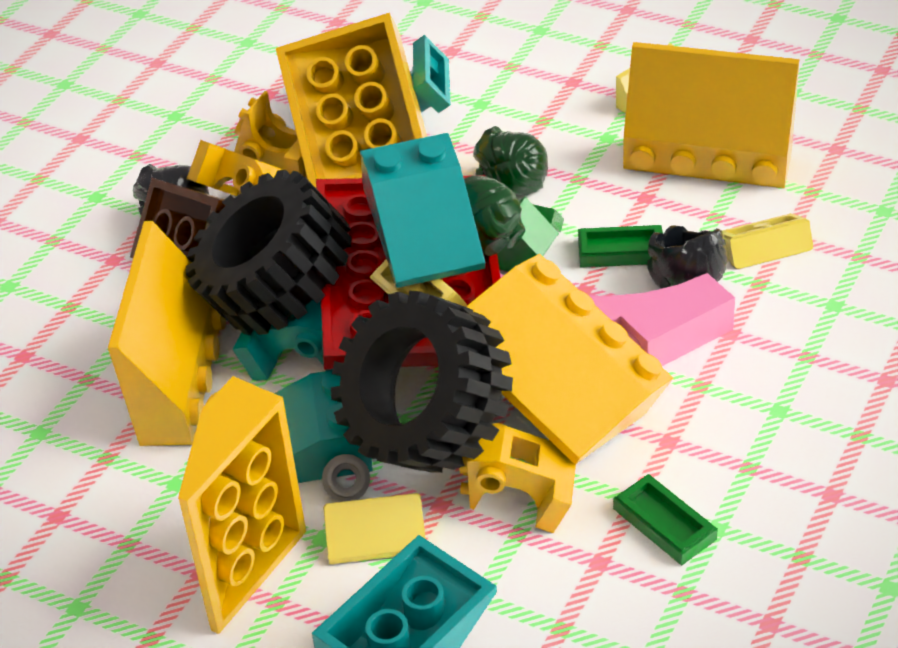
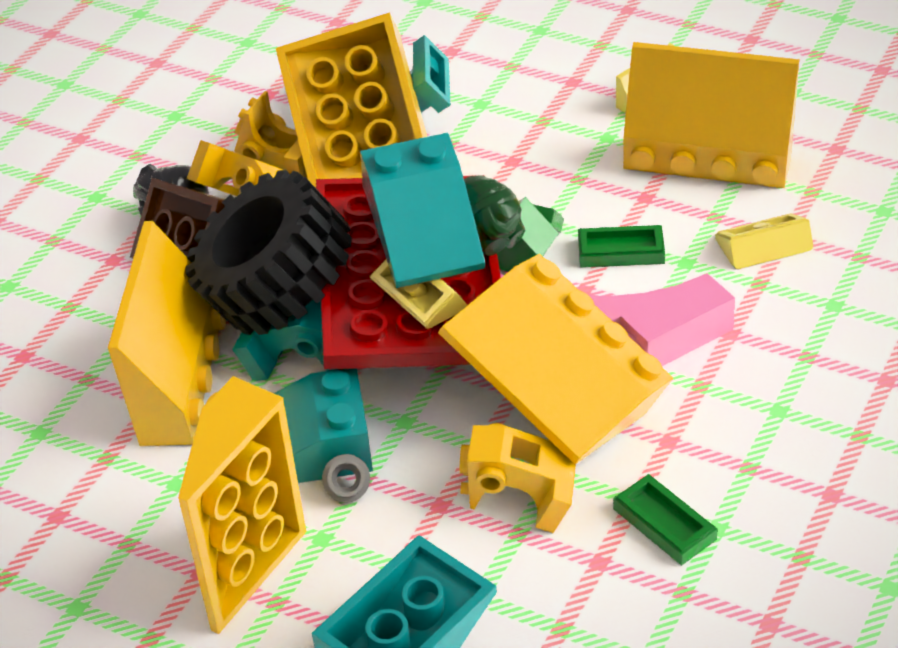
light yellow slope [323,493,426,565] -> none
black tyre [331,290,513,473] -> none
dark green hair [473,126,548,195] -> none
black hair [647,225,728,289] -> none

